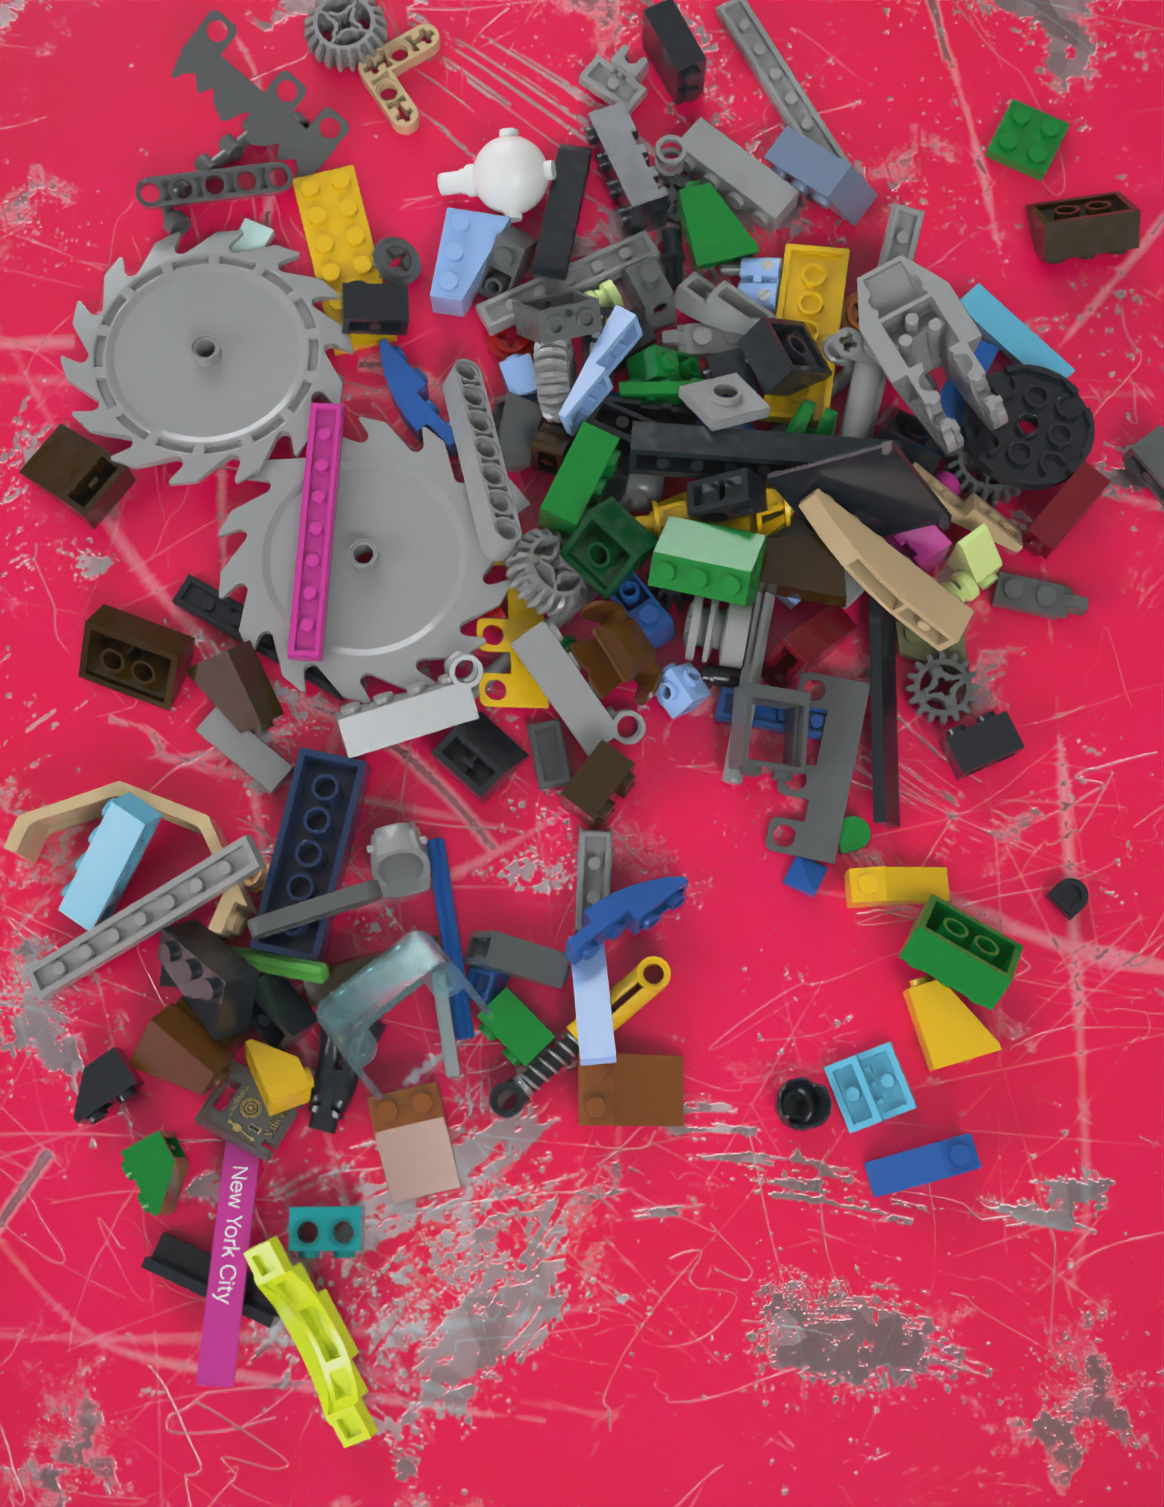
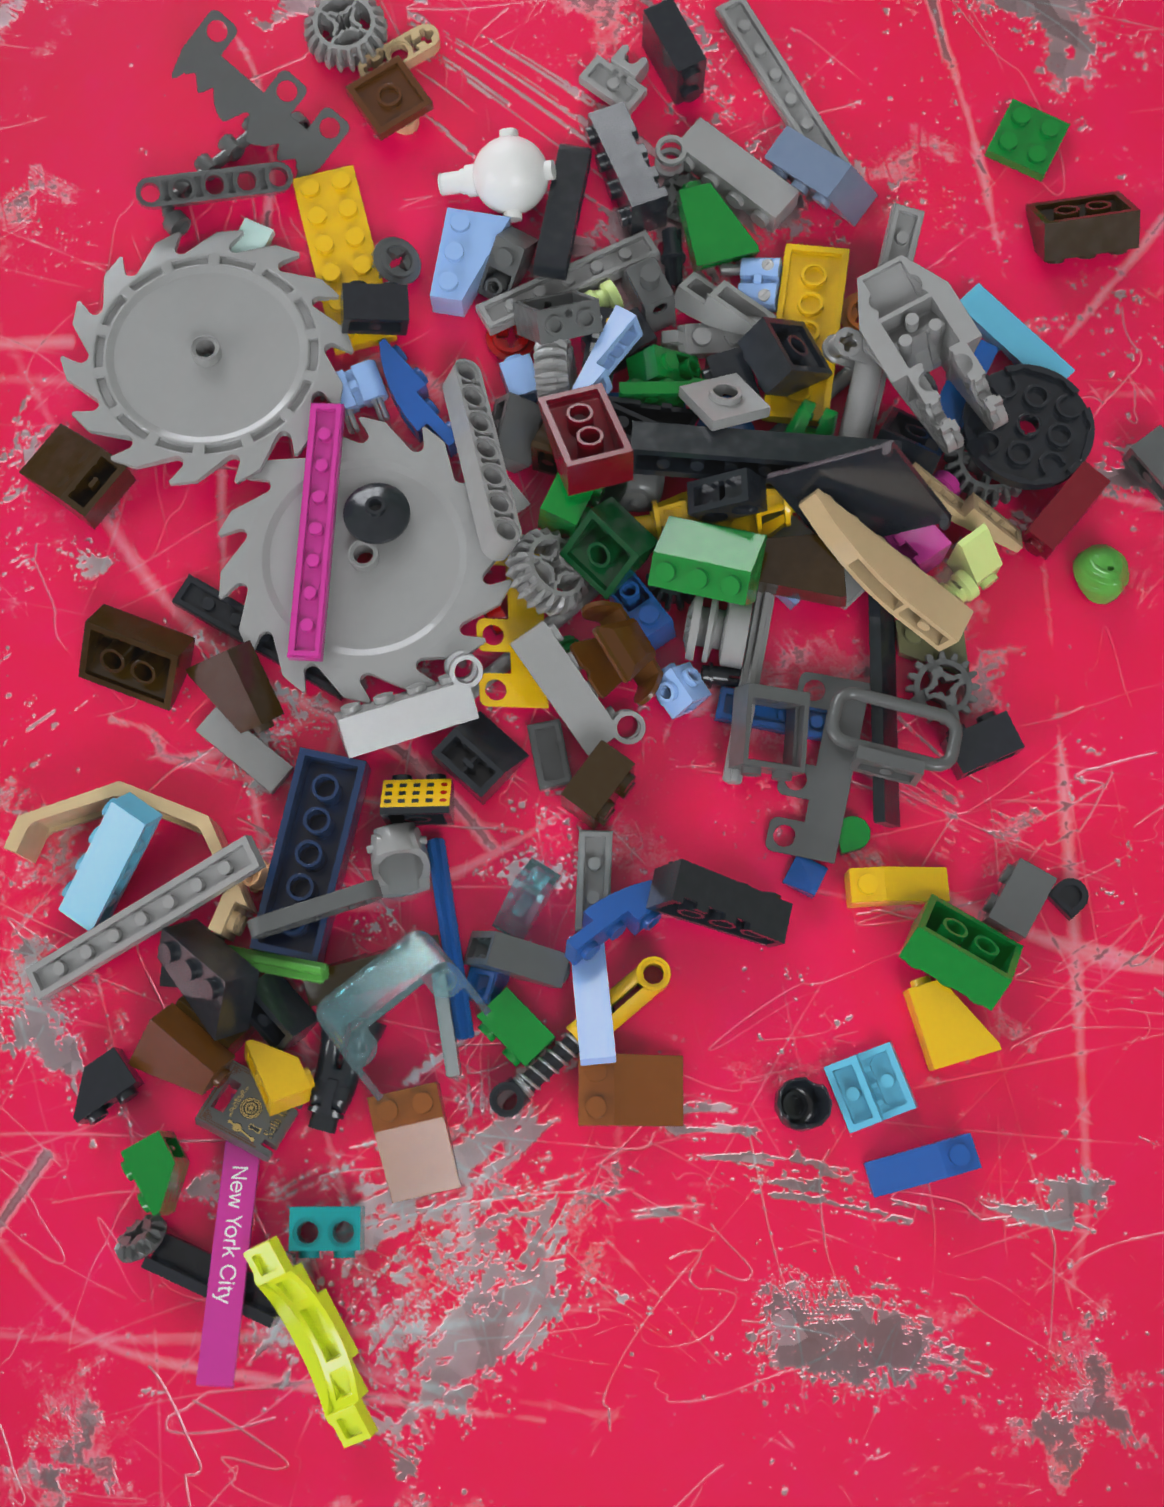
dark red slope [761,606,857,689] -> none
dark grey hinge [991,571,1089,620] -> none
none -> dark grey gear [114,1214,167,1263]
none -> light blue piece [336,360,390,434]
none -> black dish [343,483,410,544]
none -> reddish brown plate [346,55,434,141]
none -> slope [380,774,454,826]
none -> clear light blue slope [492,858,561,940]
none -> dark red slope [538,383,633,496]
none -> black wedge [646,859,793,948]
none -> dark grey bar [826,687,963,787]
none -> dark grey brick [982,858,1057,942]
none -> bright green hair [1073,544,1130,604]

